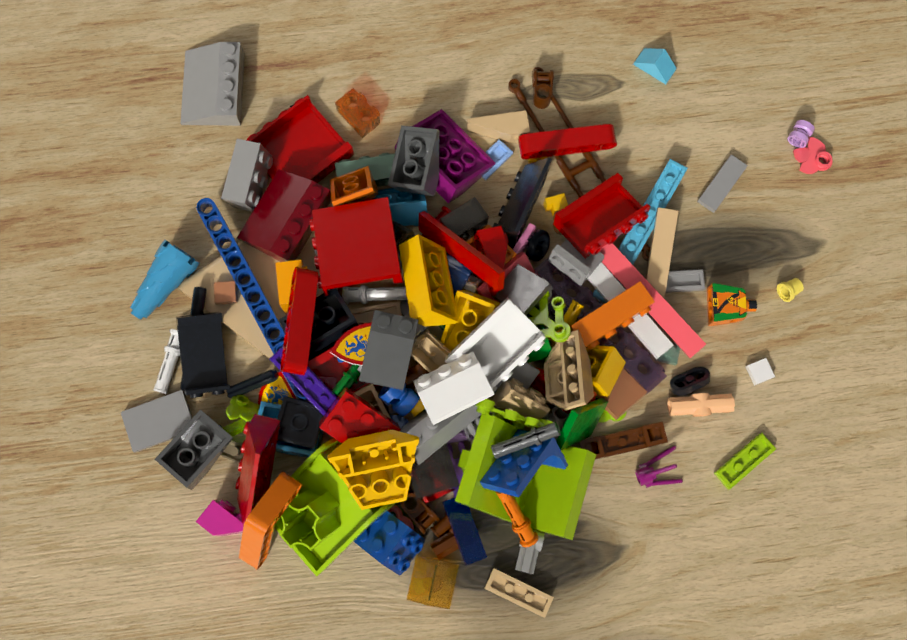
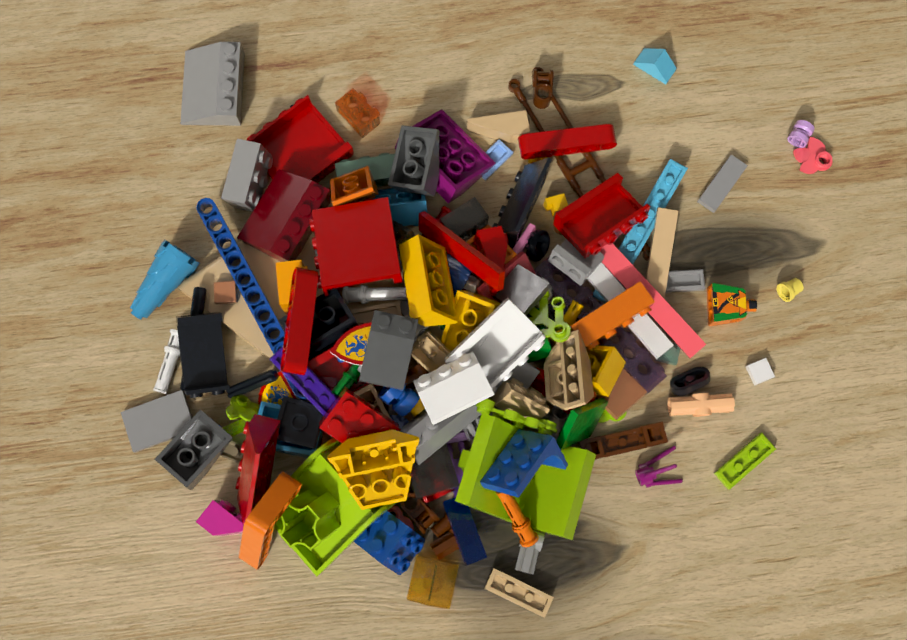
dark grey pin [491,422,561,459] -> none

